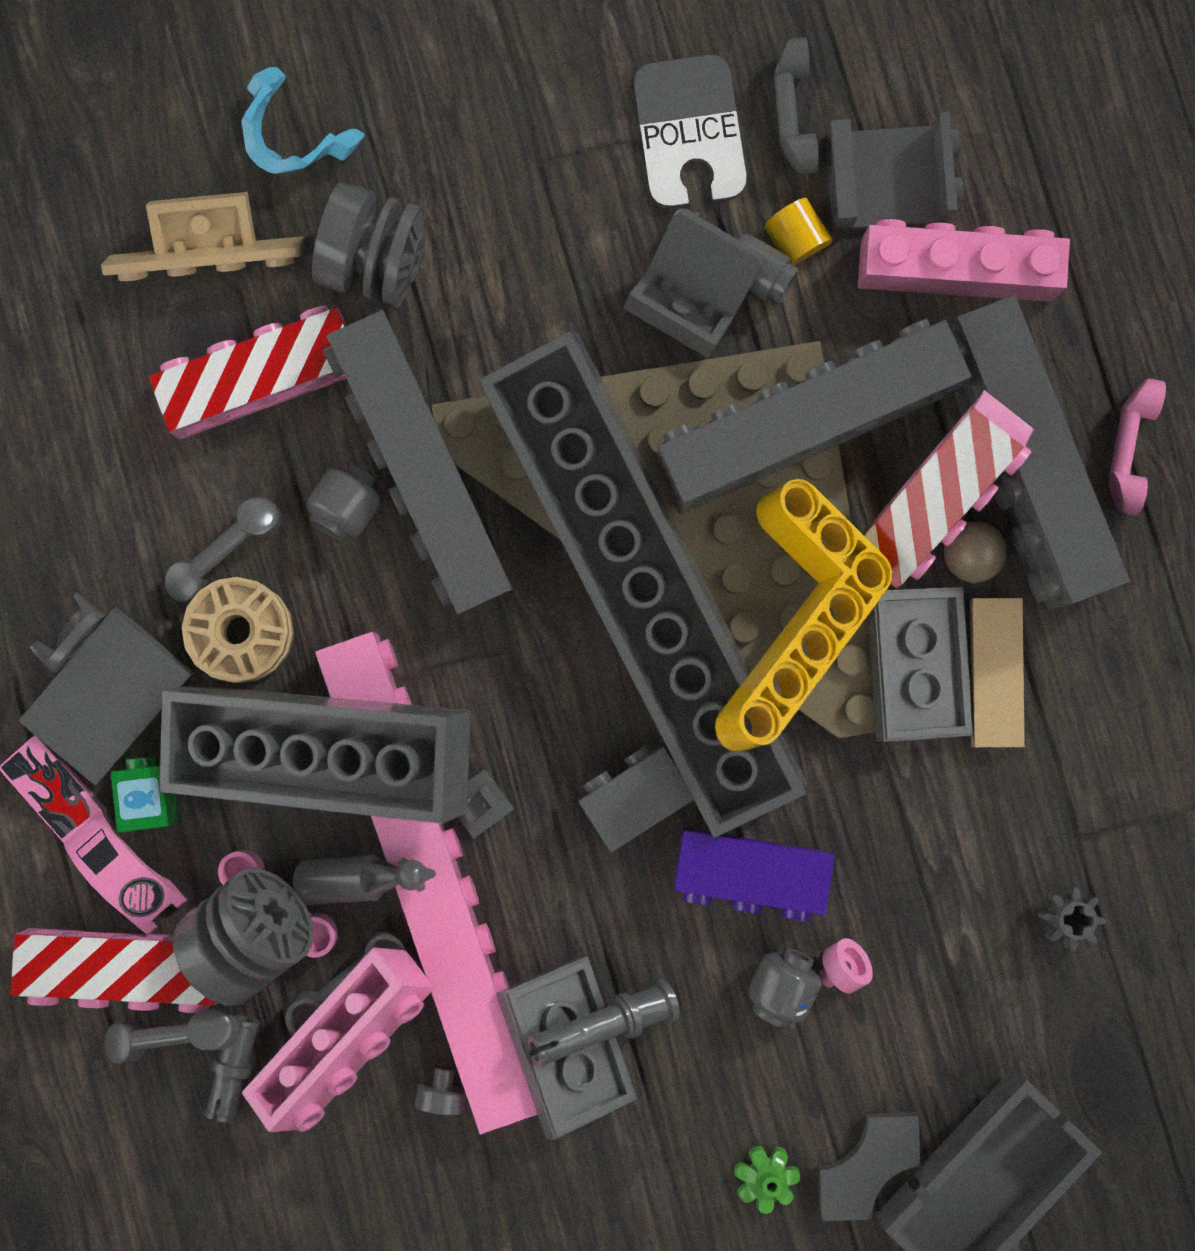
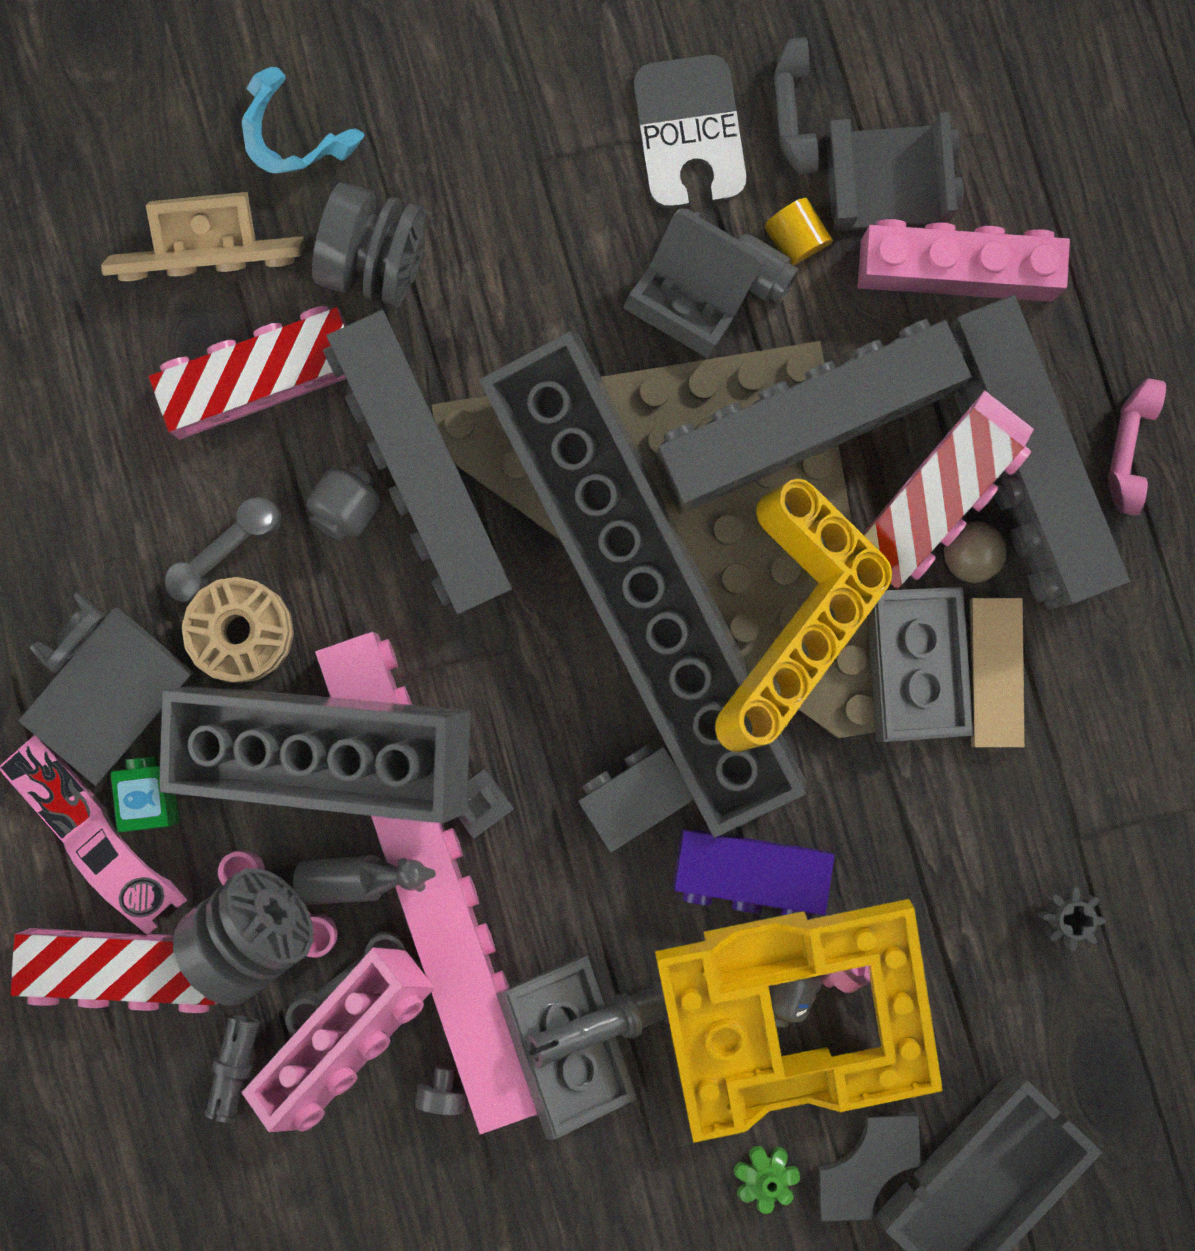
dark grey bar [104,1008,239,1064] -> none
none -> yellow piece [655,899,943,1143]

